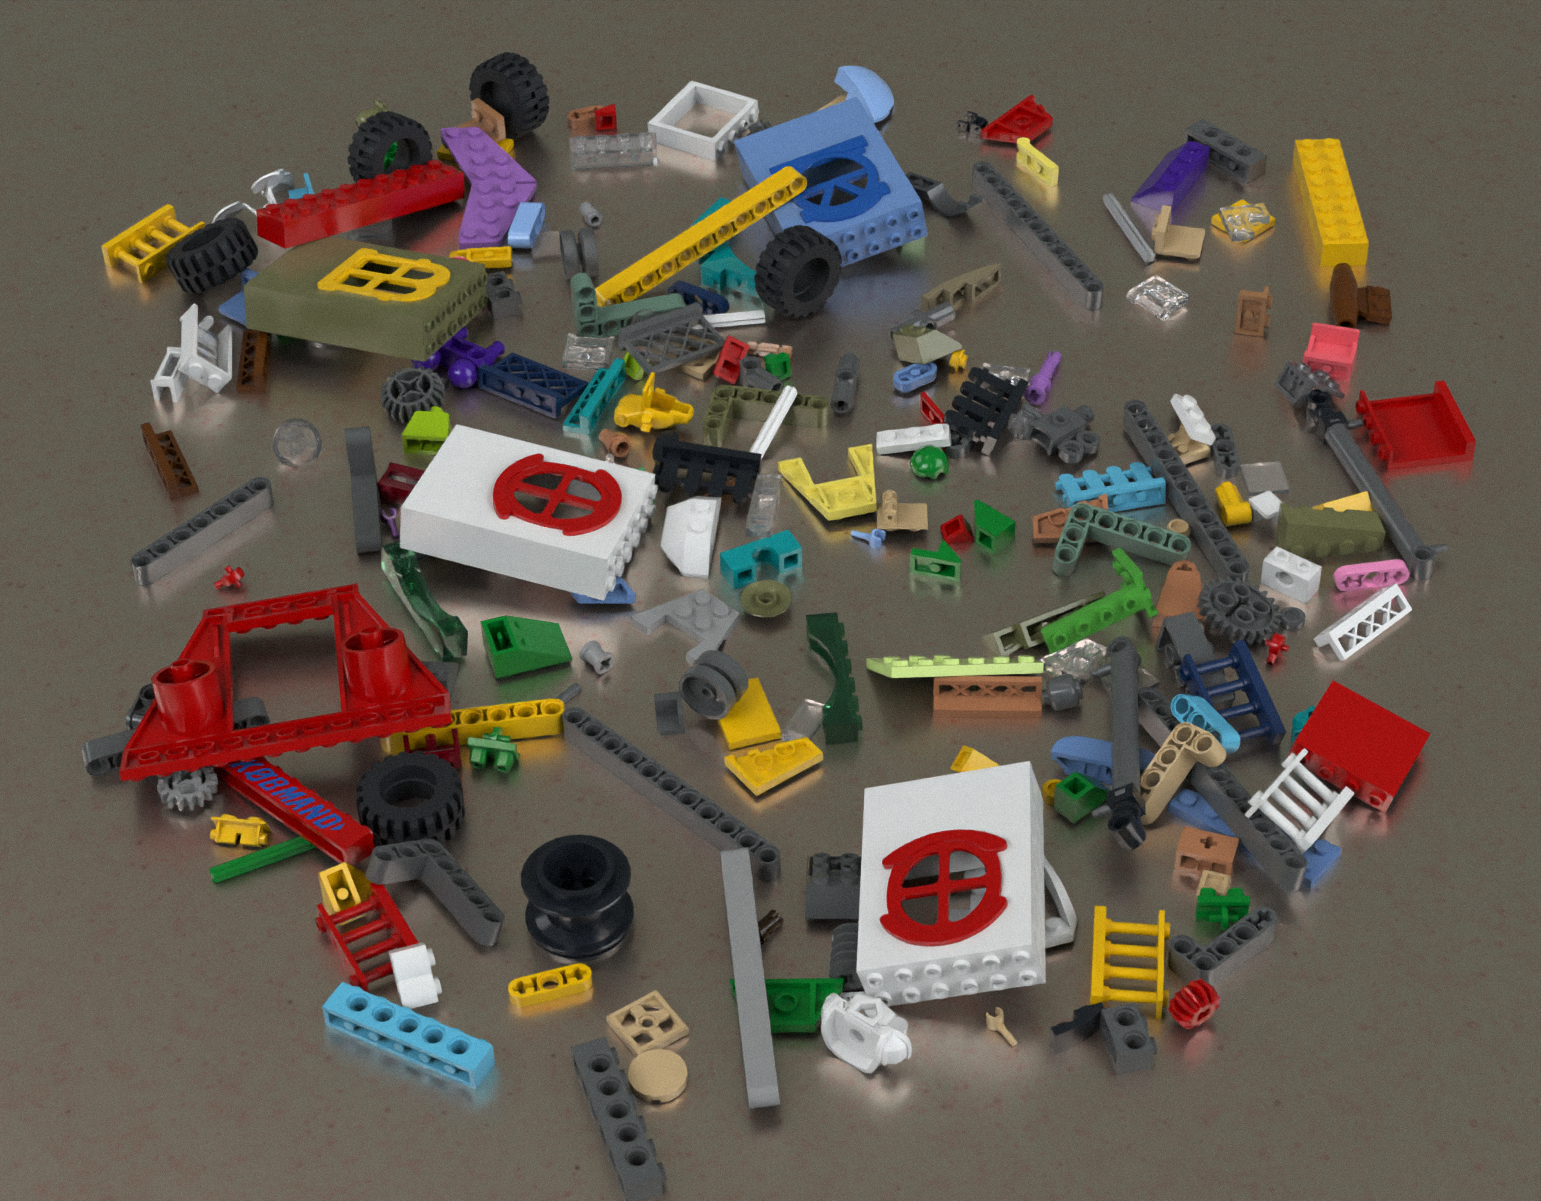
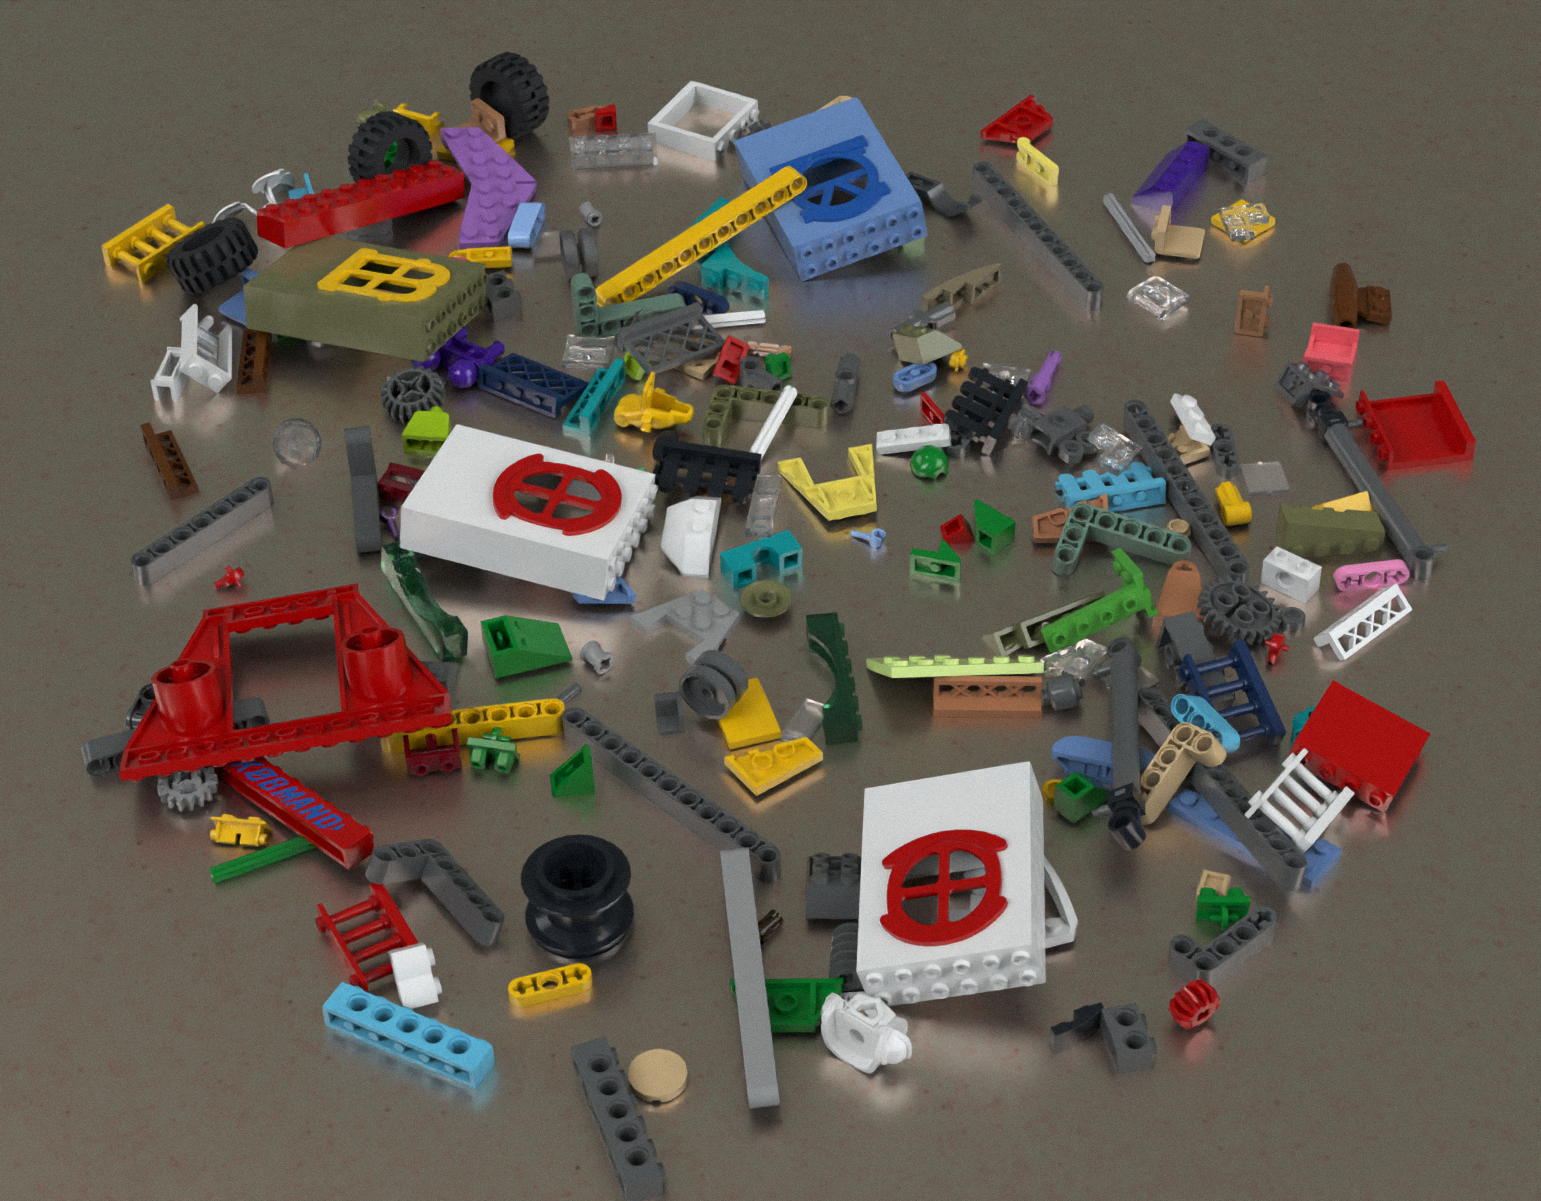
yellow slope [318,862,372,926] -> none
black tyre [355,751,465,847] -> none
nougat cone [599,429,631,458] -> none
tan piece [606,990,689,1057] -> none
black tyre [754,225,842,319] -> none
light blue brick [834,66,894,123] -> none
tan hinge [877,490,928,531] -> none
yellow panel [950,745,999,773] -> none
black piece [955,111,988,134] -> none
tan hand [986,1007,1017,1047] -> none
yellow fence [1090,906,1170,1020] -> none
nougat brick [1174,826,1240,877] -> none
white panel [1249,490,1283,524] -> none
yellow brick [1293,138,1369,267] -> none
none -> yellow hinge [393,103,443,138]
none -> green slope [550,744,595,797]
none -> clear plate [1087,422,1143,477]

